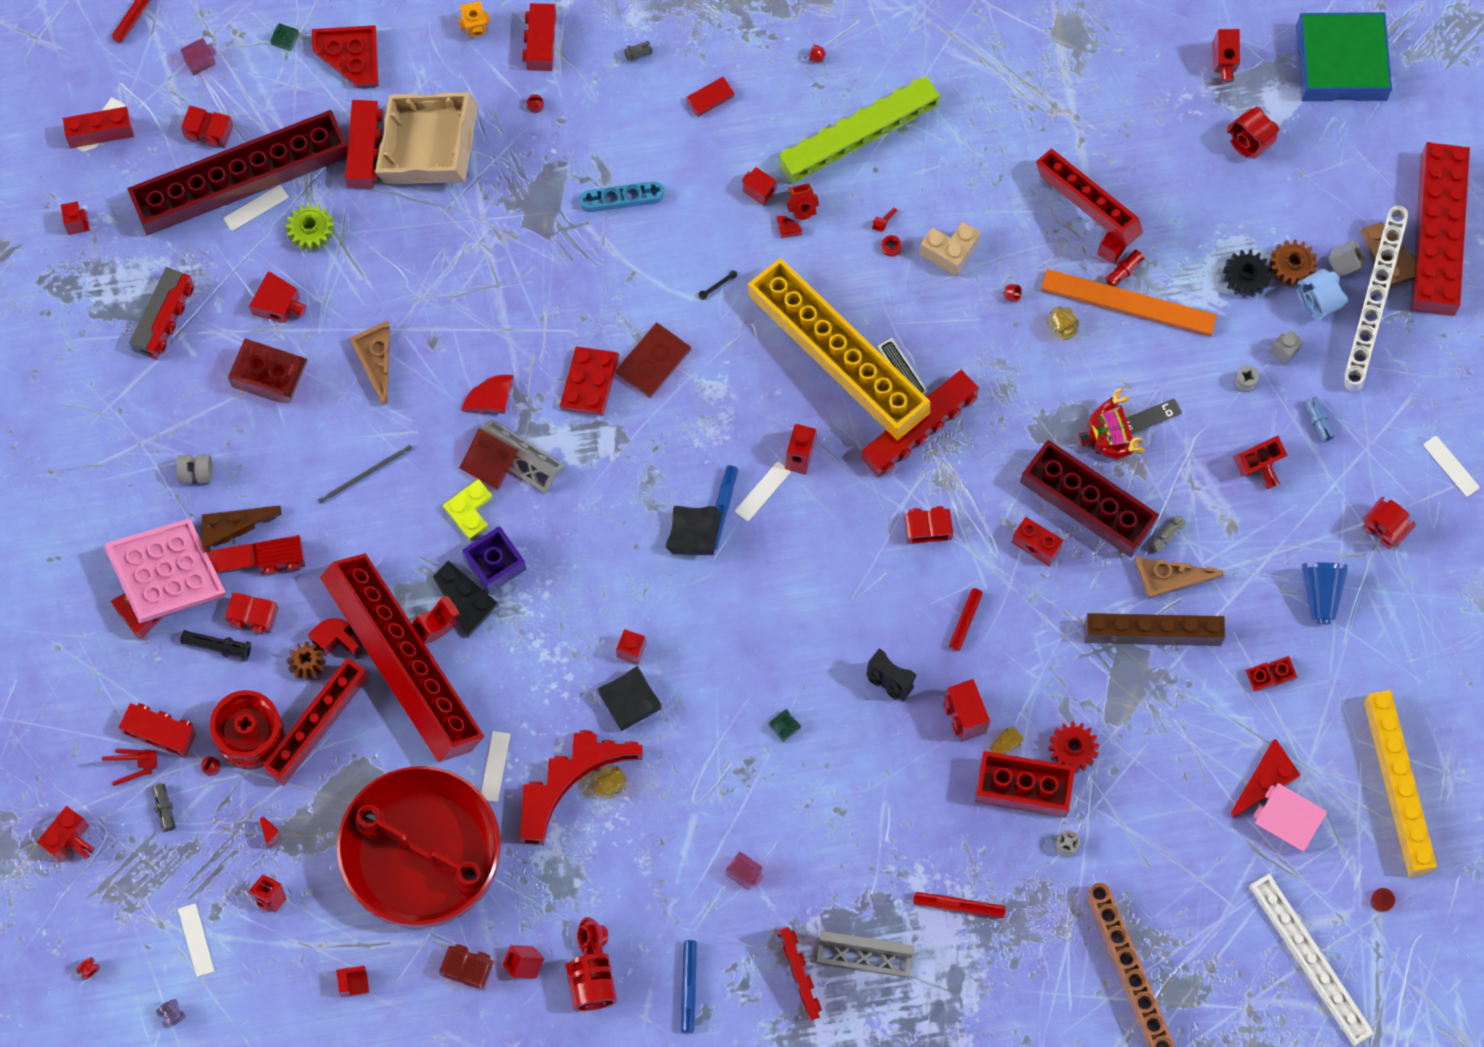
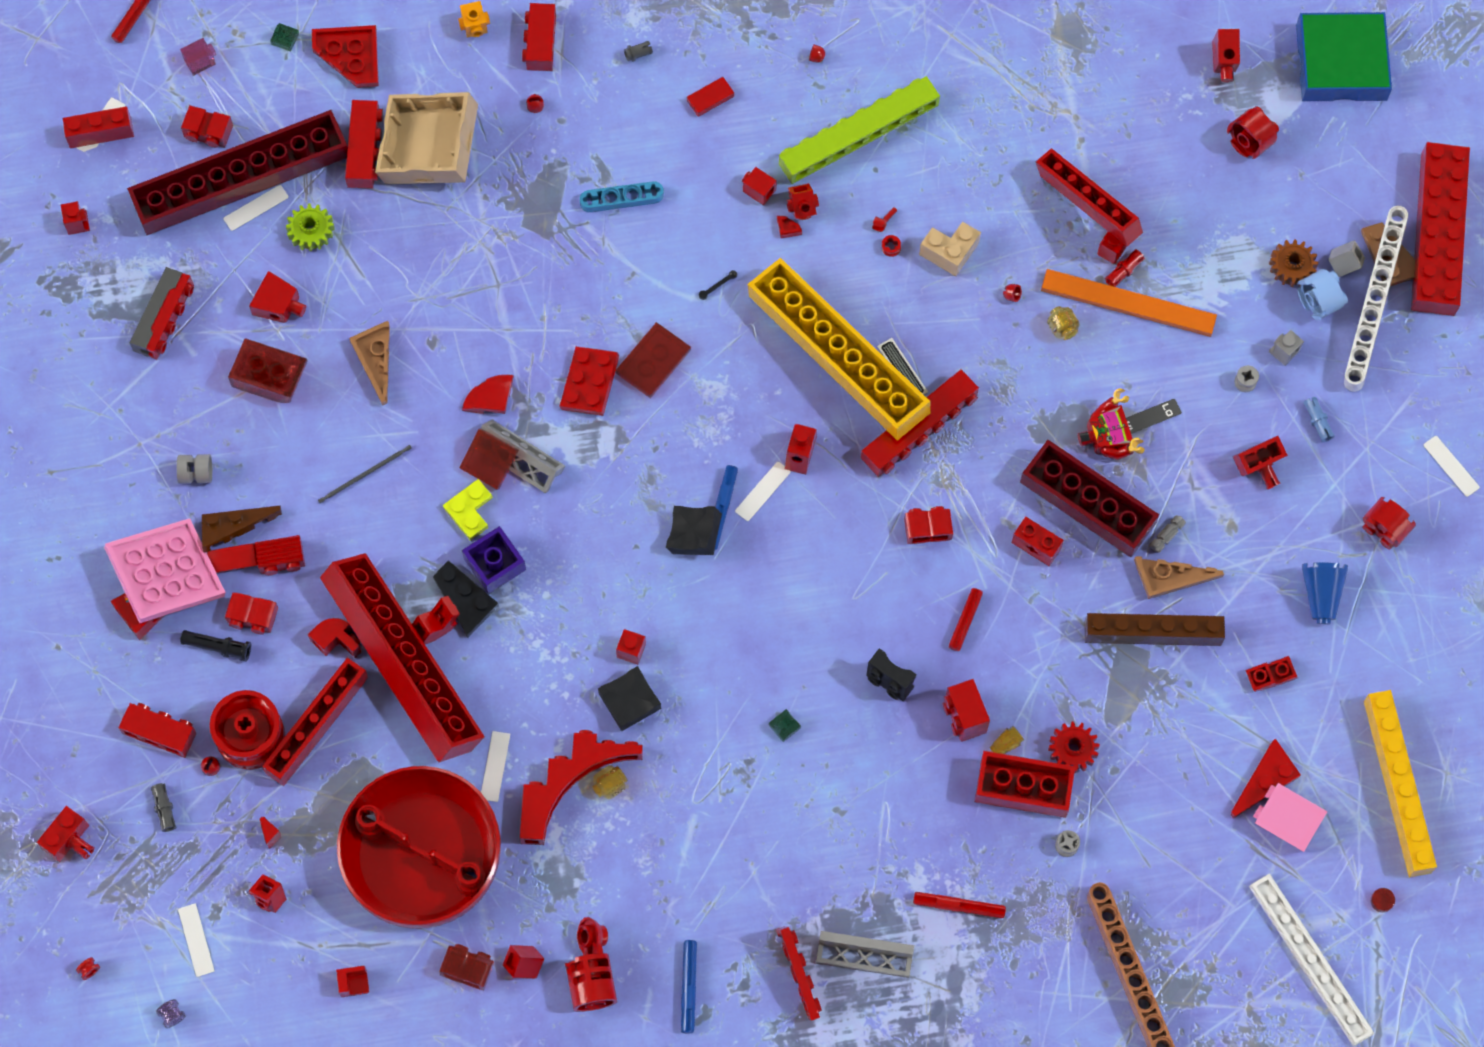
red plant [101,749,158,786] -> none
dark orange gear [286,641,326,681] -> none
clear pink brick [726,851,763,891] -> none
black gear [1223,250,1272,298] -> none

